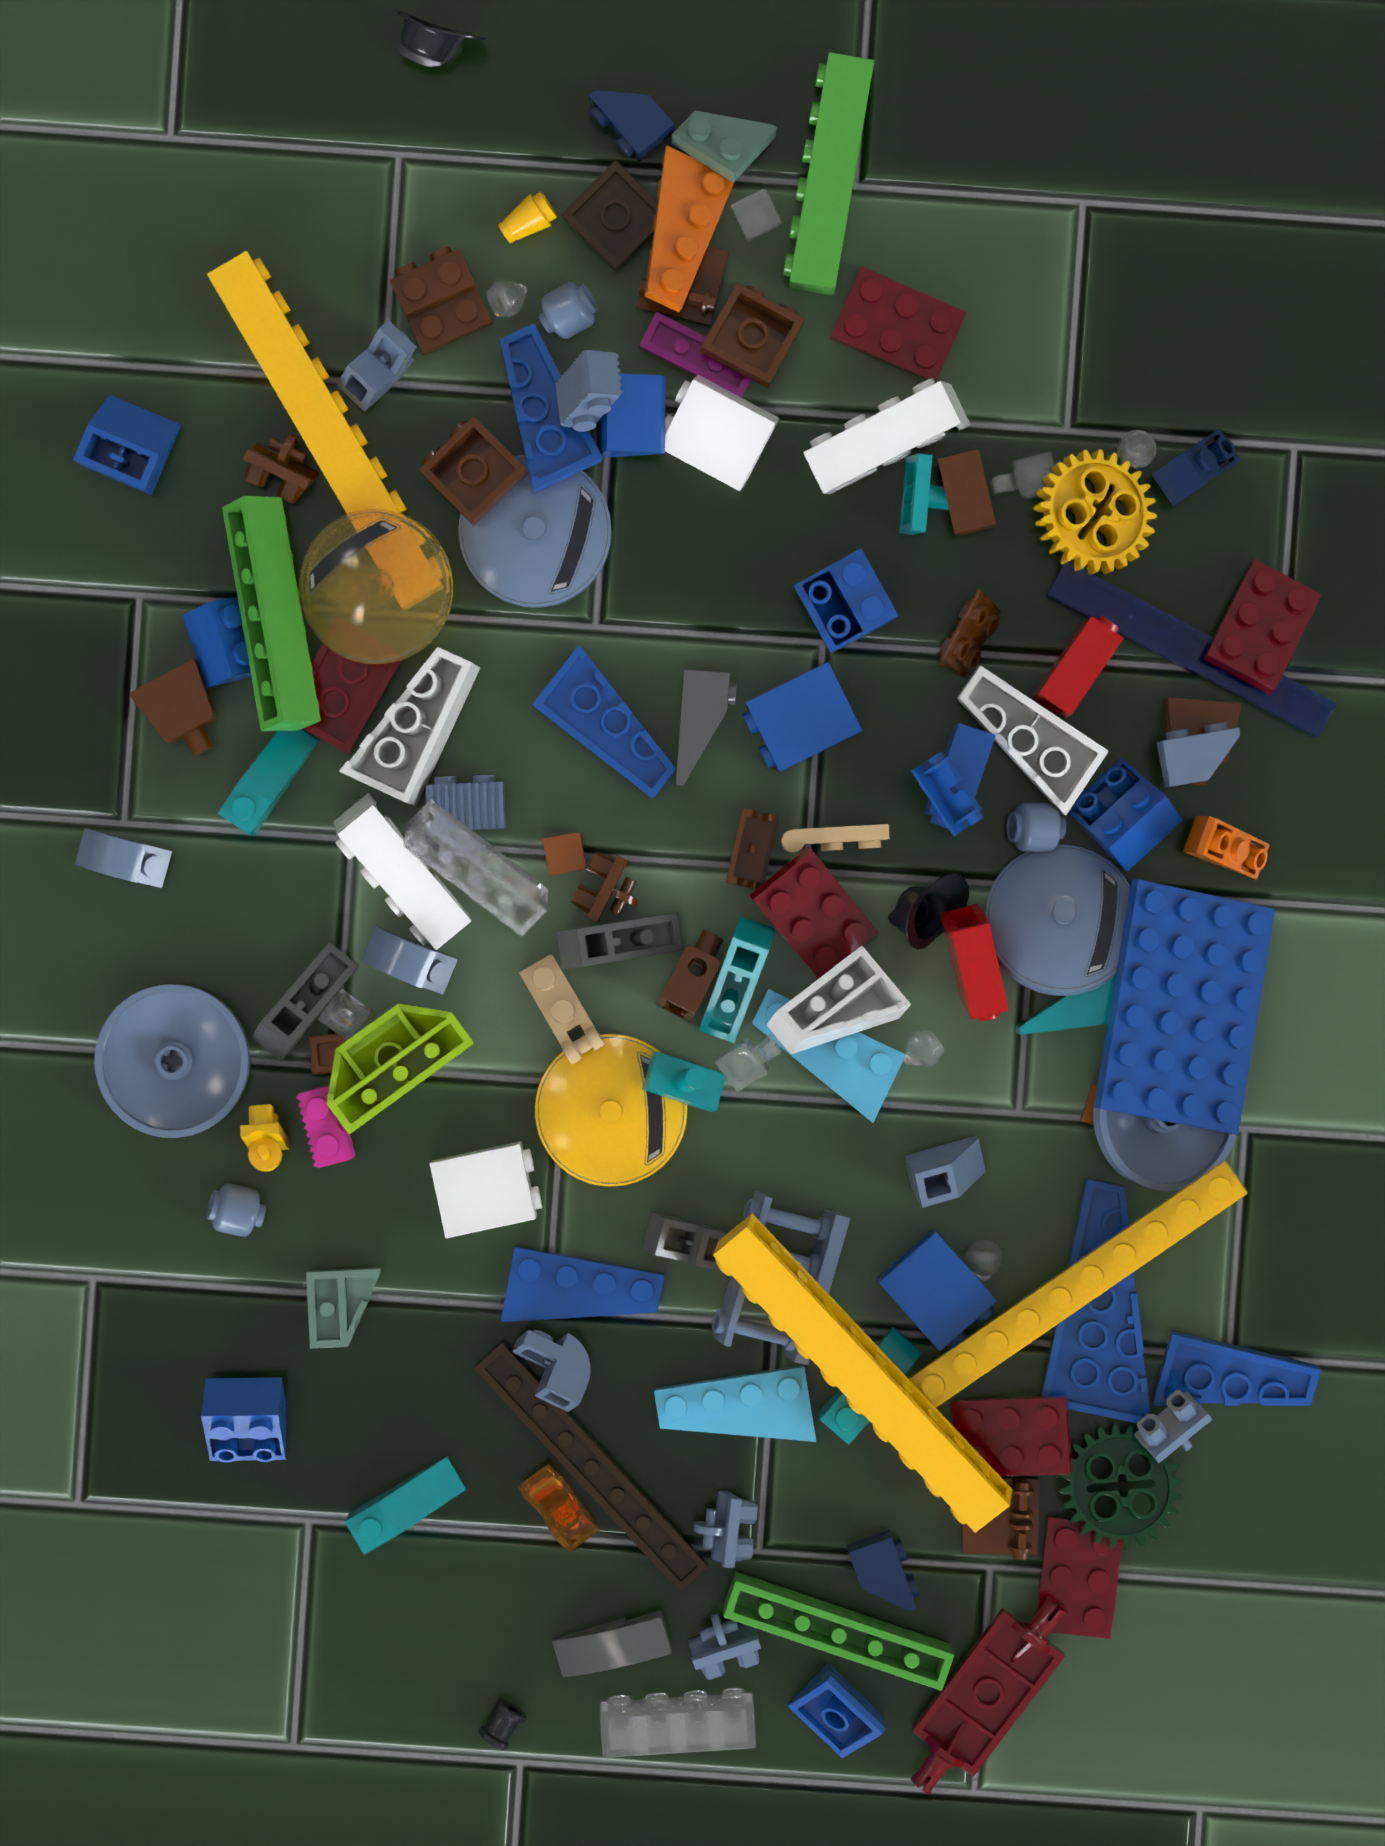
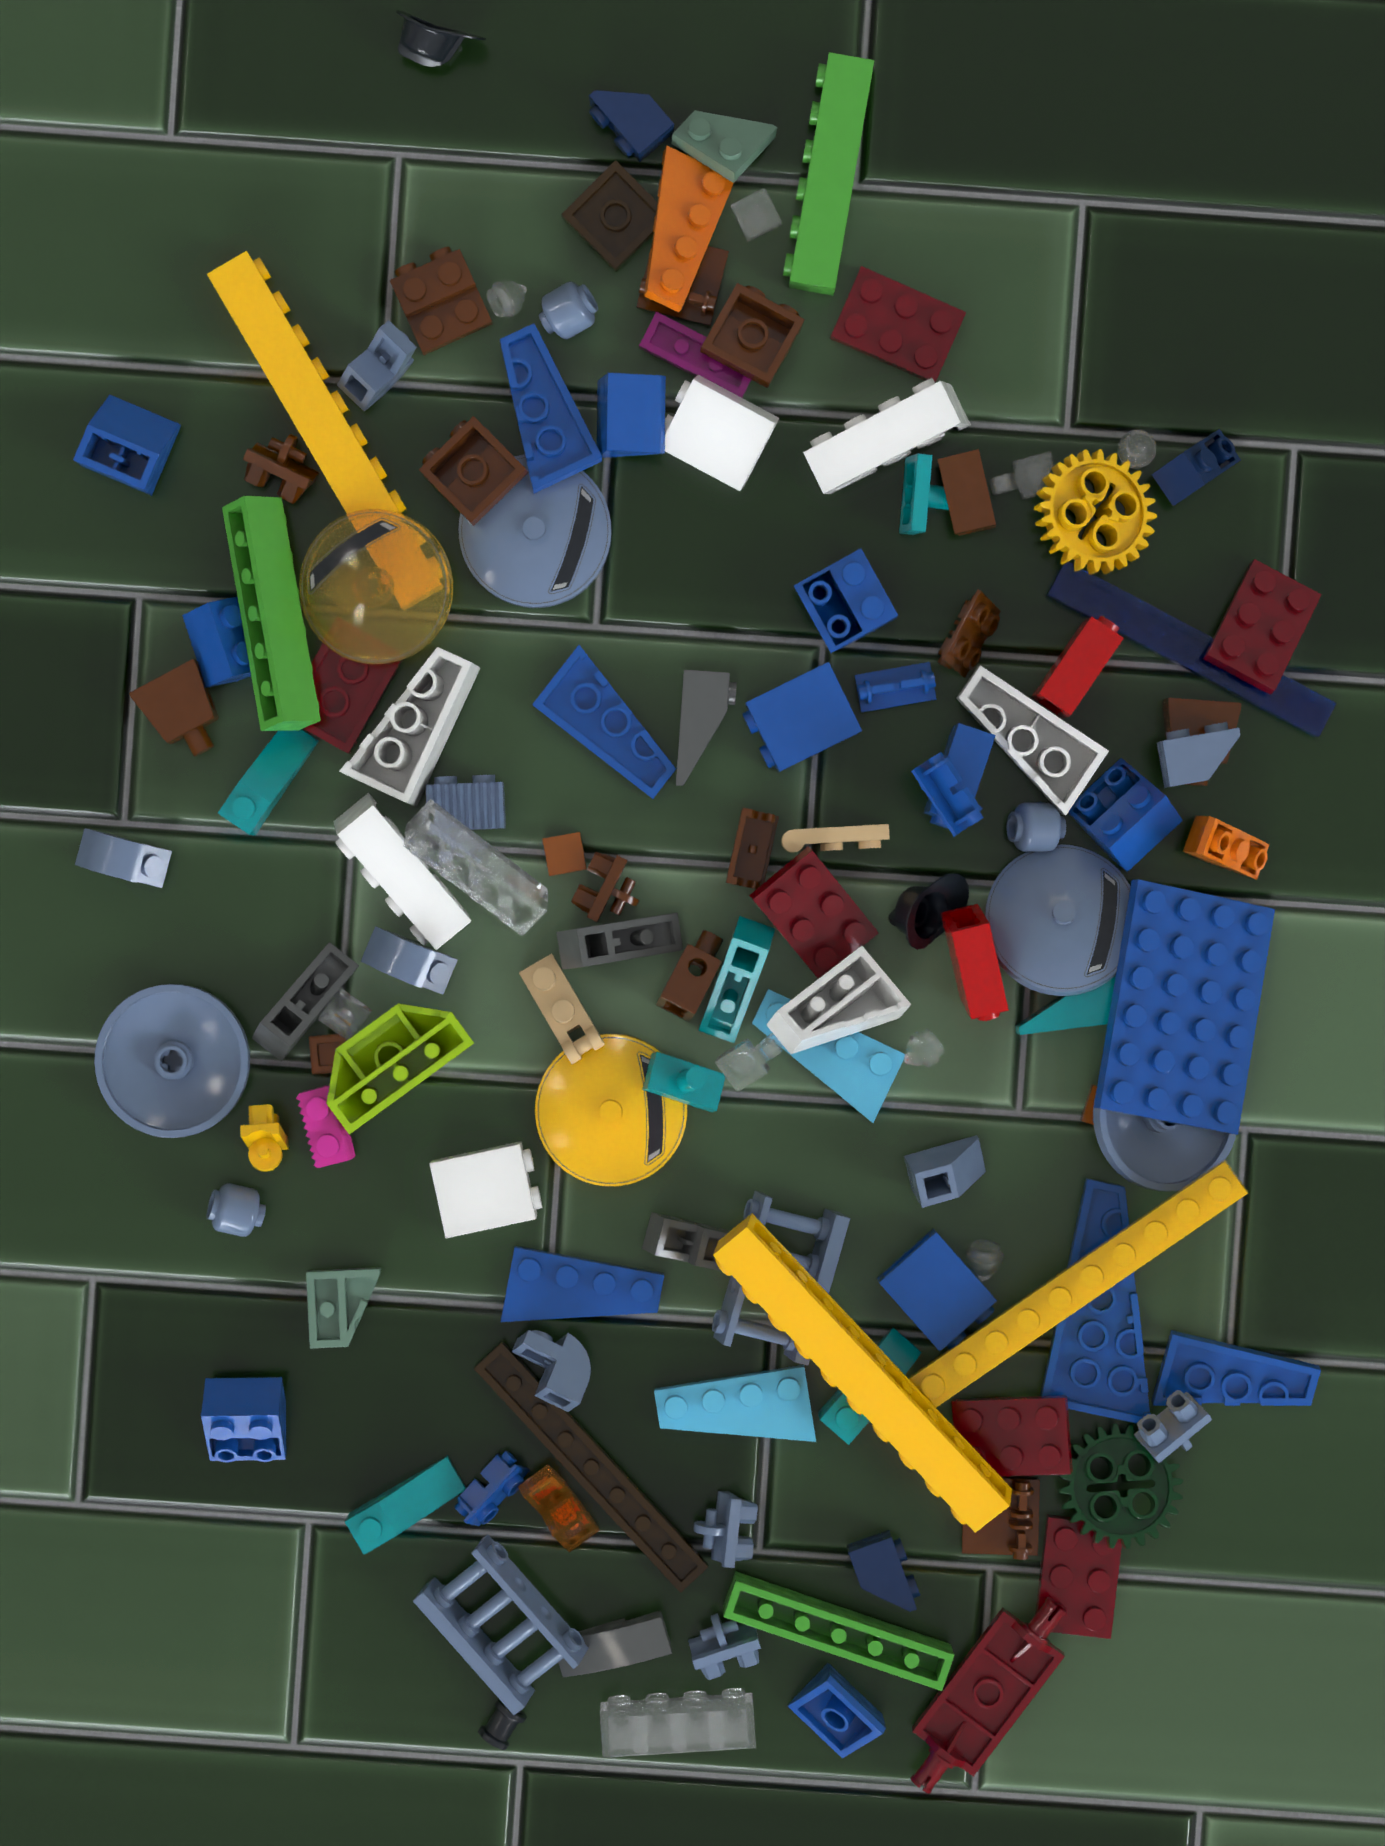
yellow cone [498,191,557,244] -> none
sand blue brick [556,350,623,432] -> none
none -> sand blue fence [413,1534,589,1715]
none -> blue hinge [454,1450,530,1526]
none -> blue hinge [855,662,936,713]

